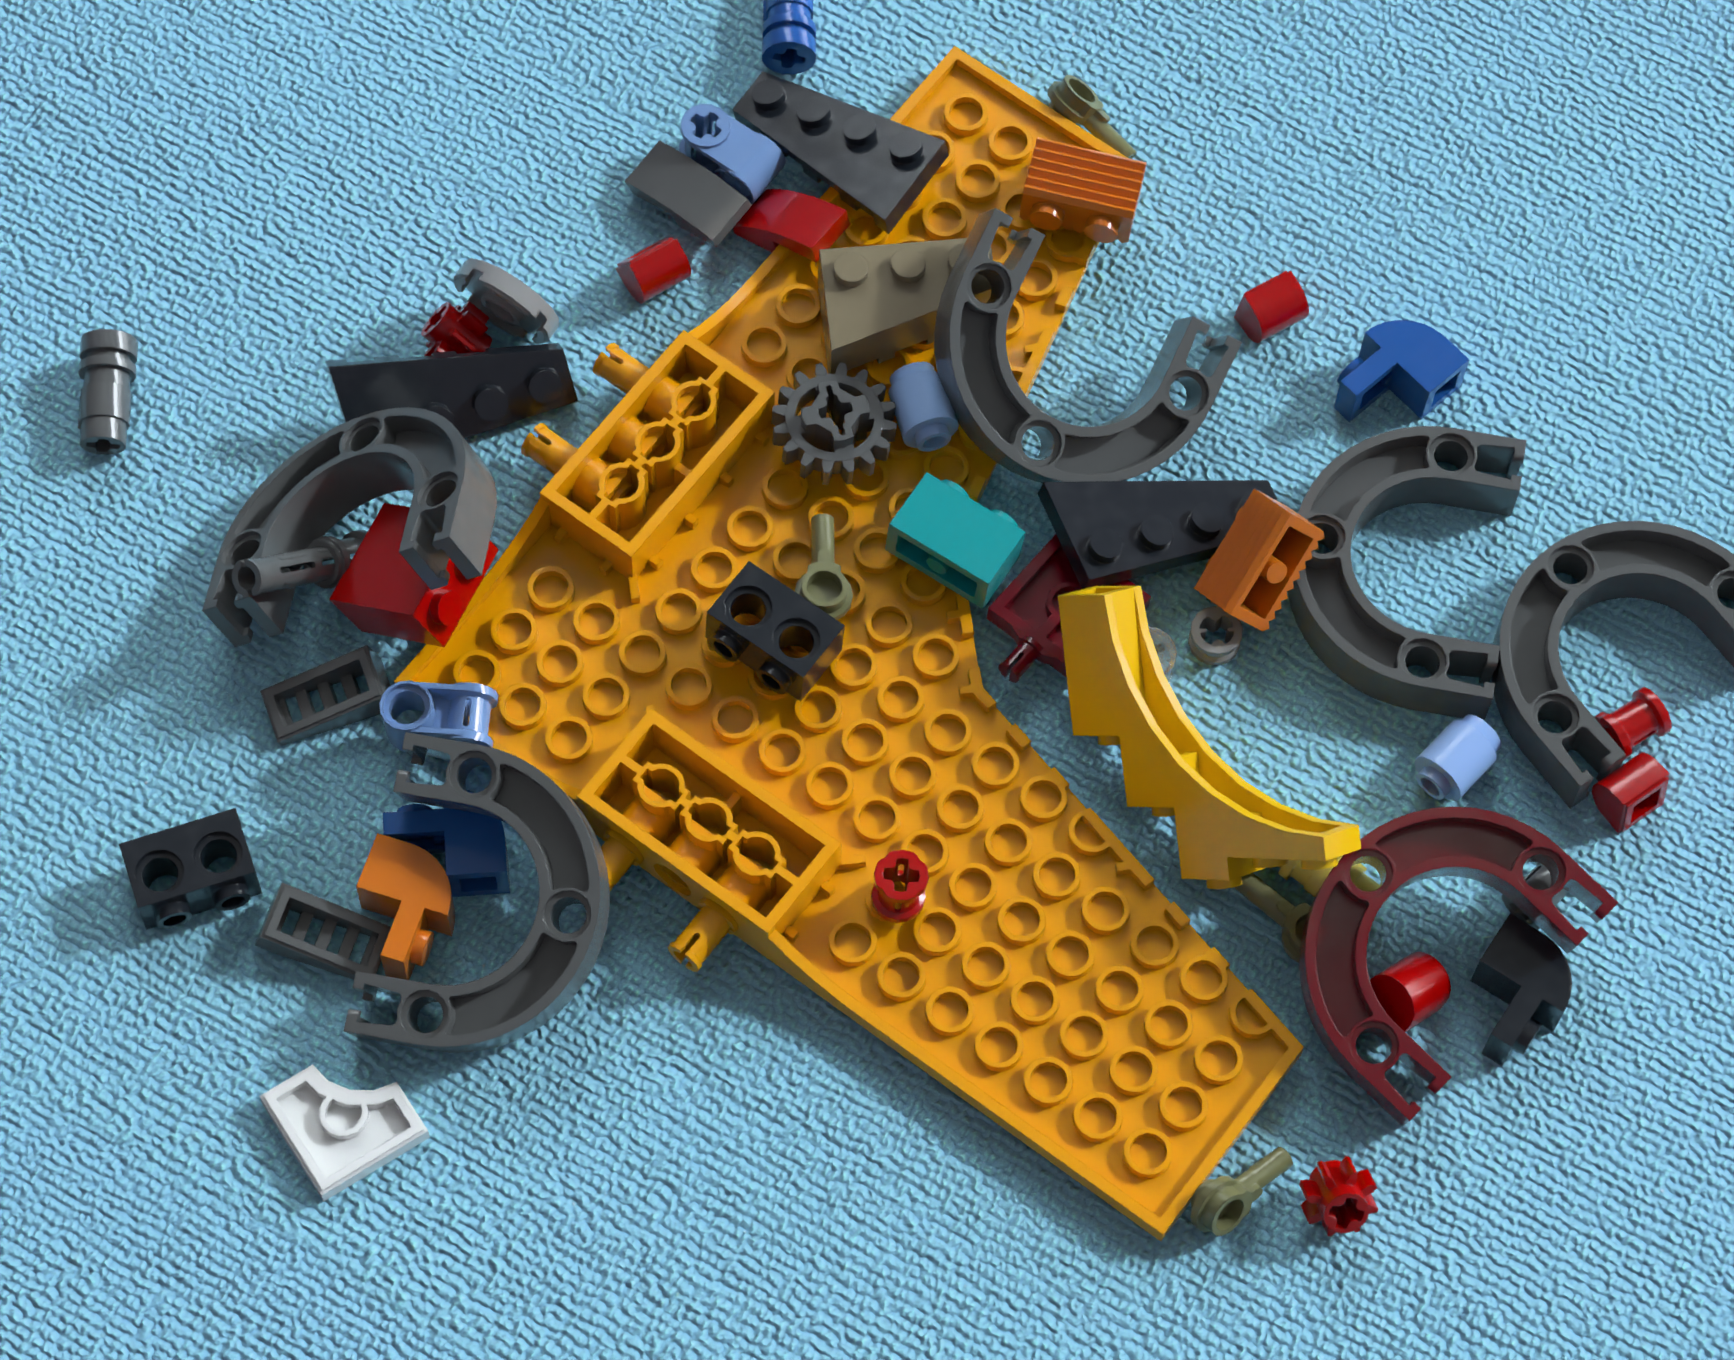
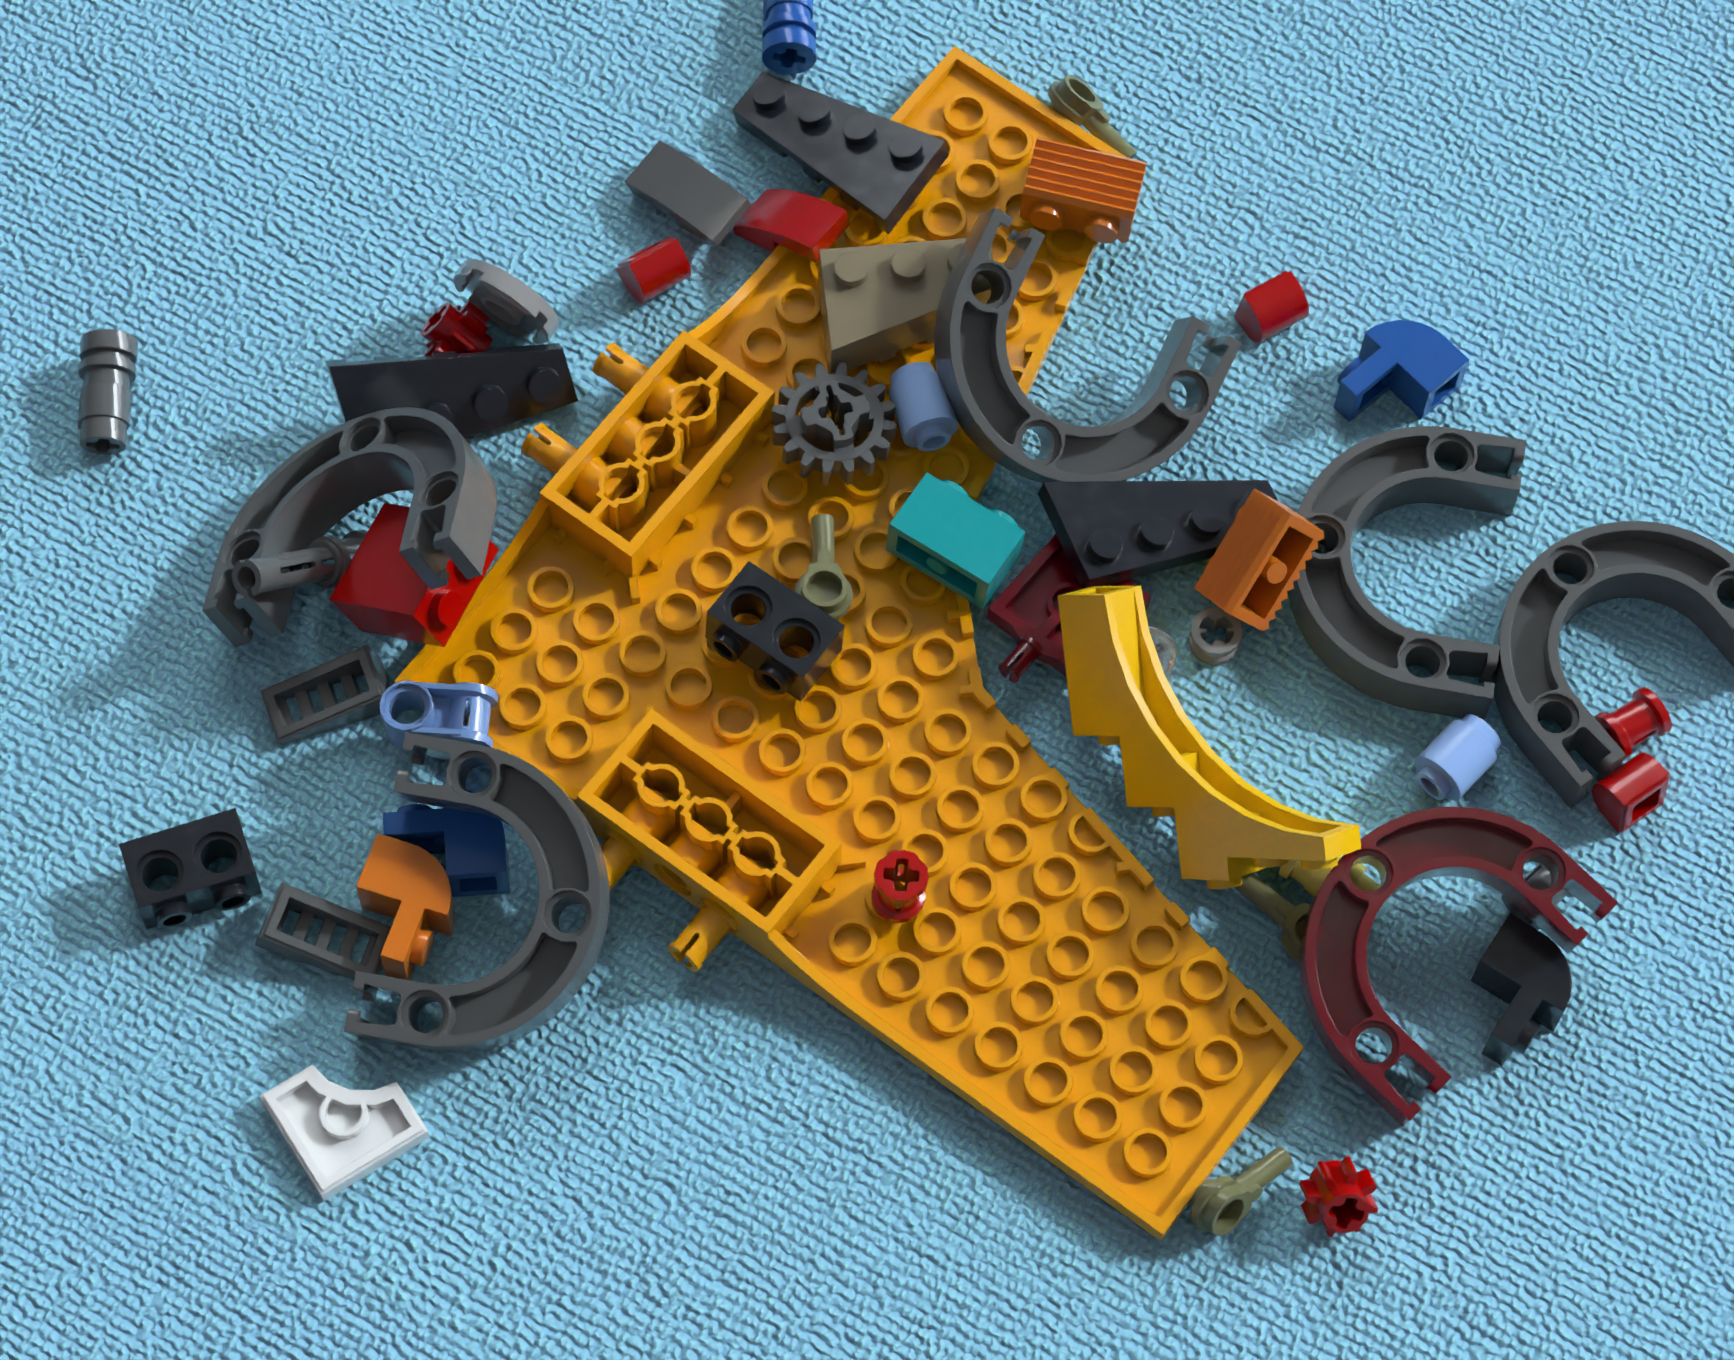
medium blue piece [679,104,786,205] -> none
red brick [1370,952,1451,1032] -> none

